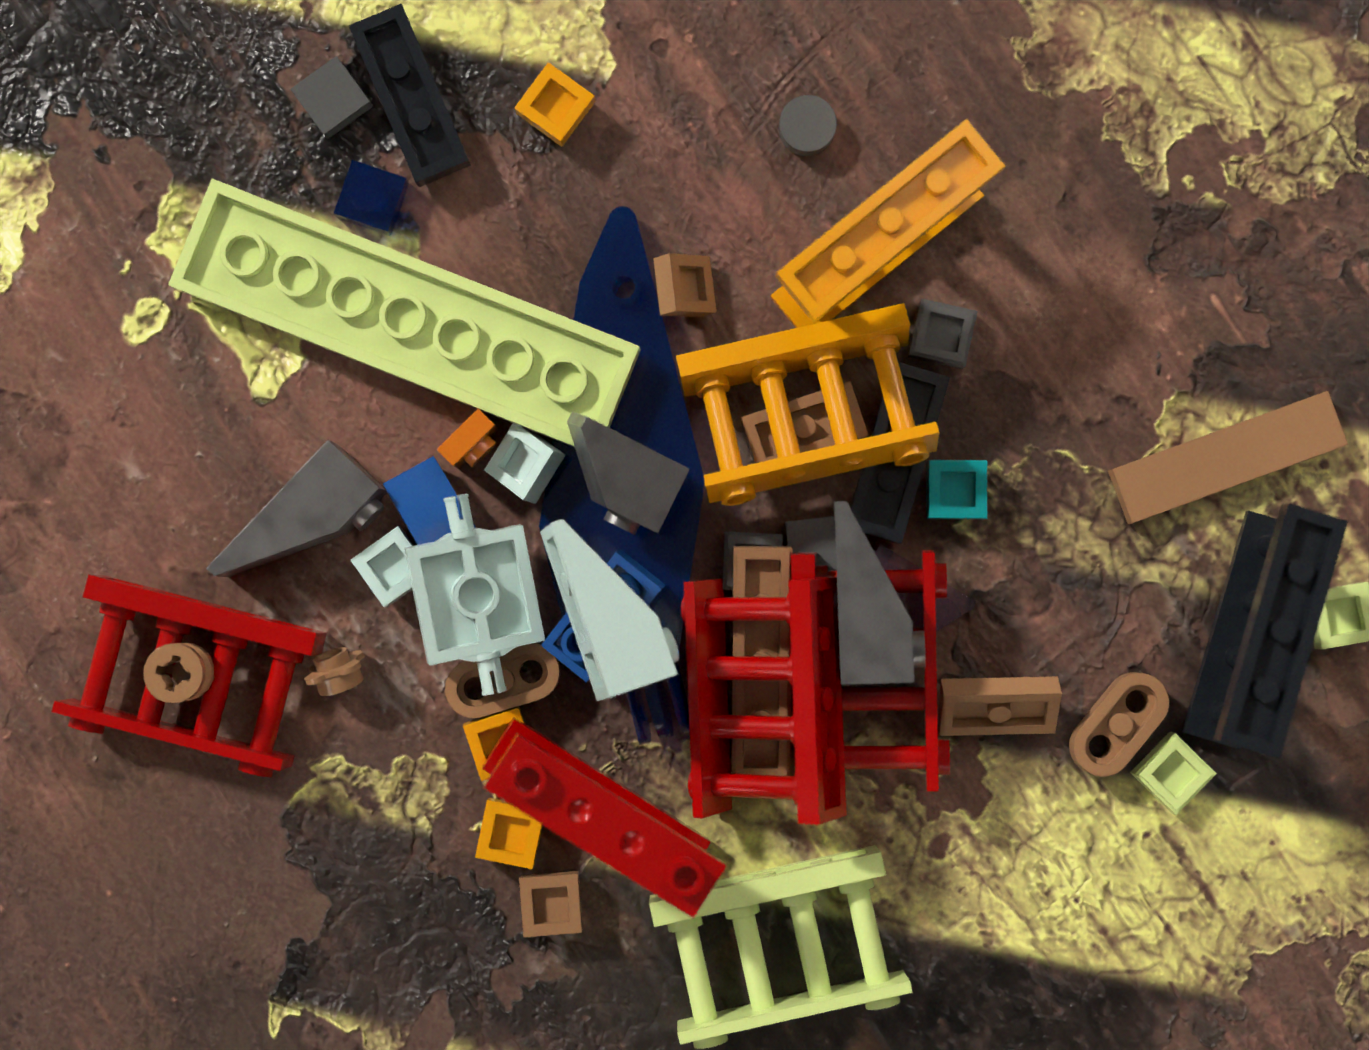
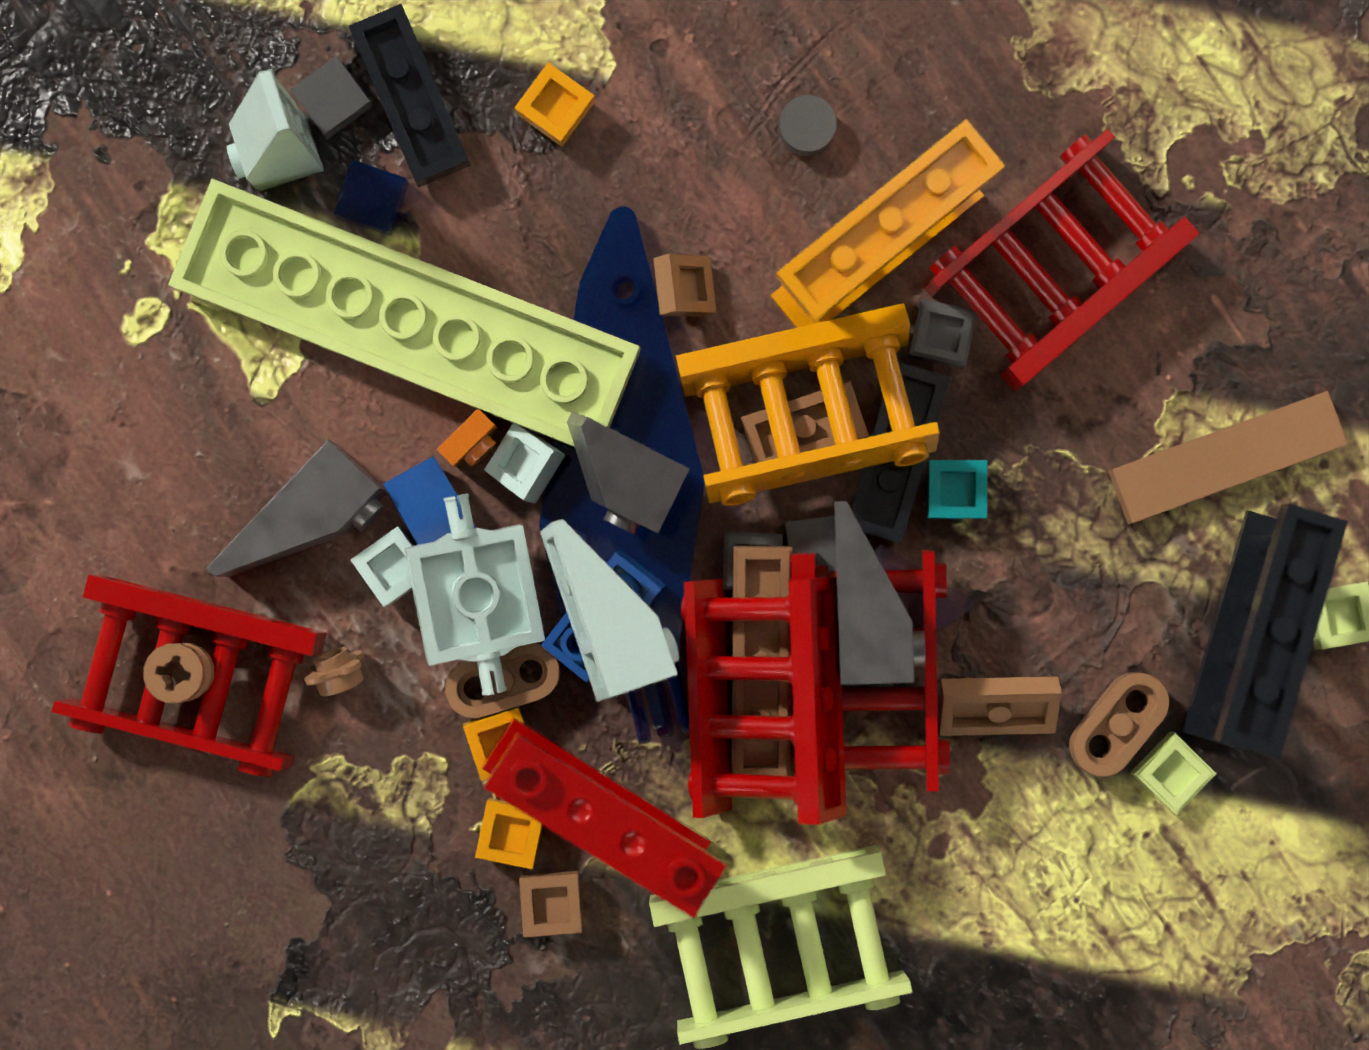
none -> light aqua slope [227,69,324,192]
none -> red fence [925,129,1200,392]

